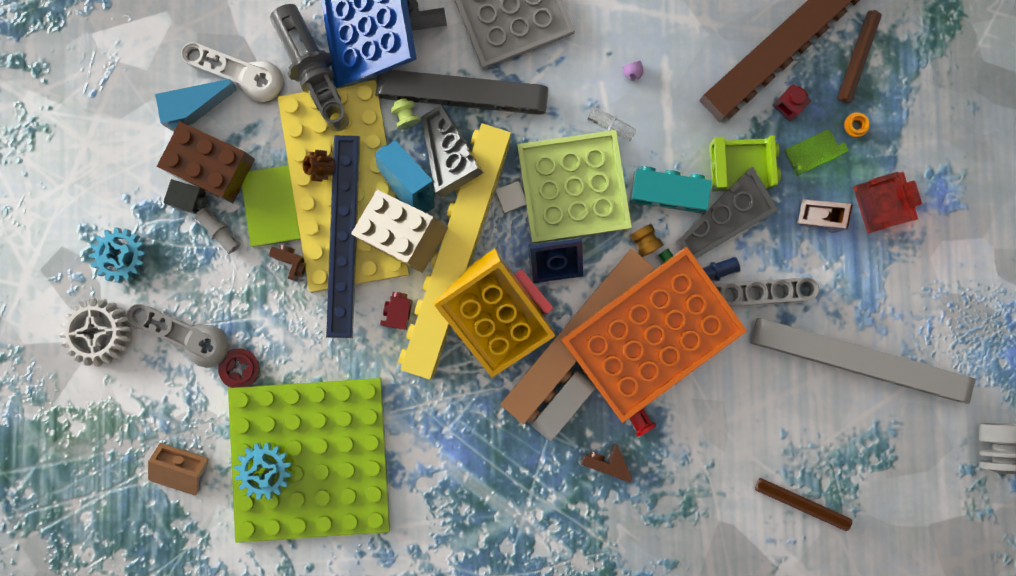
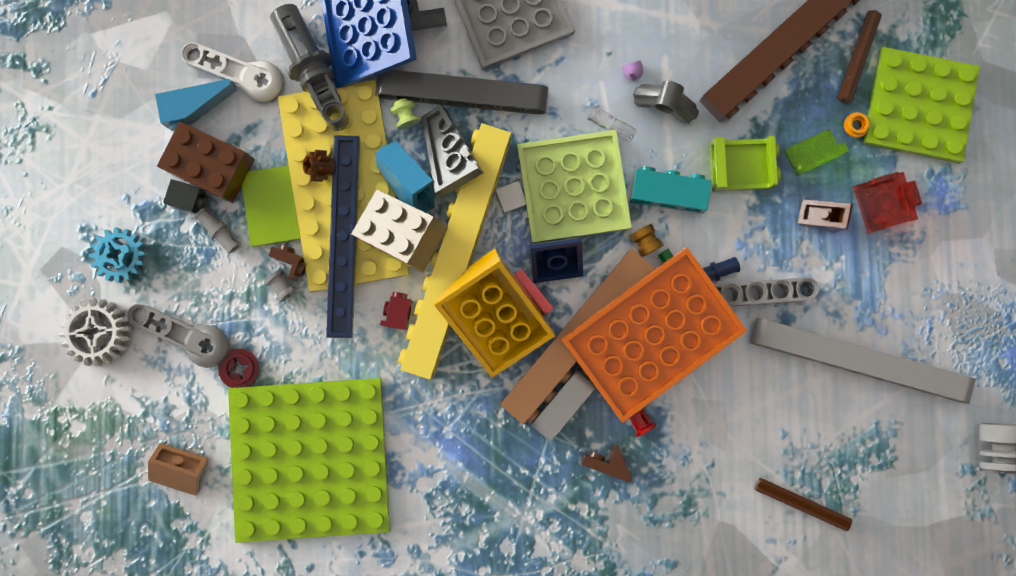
medium azure gear [234,442,293,500] -> none
dark grey wing [677,167,778,259] -> none
dark red brick [772,84,811,122] -> none
none -> light grey bush [264,269,298,303]
none -> dark grey piece [633,81,699,124]
none -> lime plate [862,47,980,164]

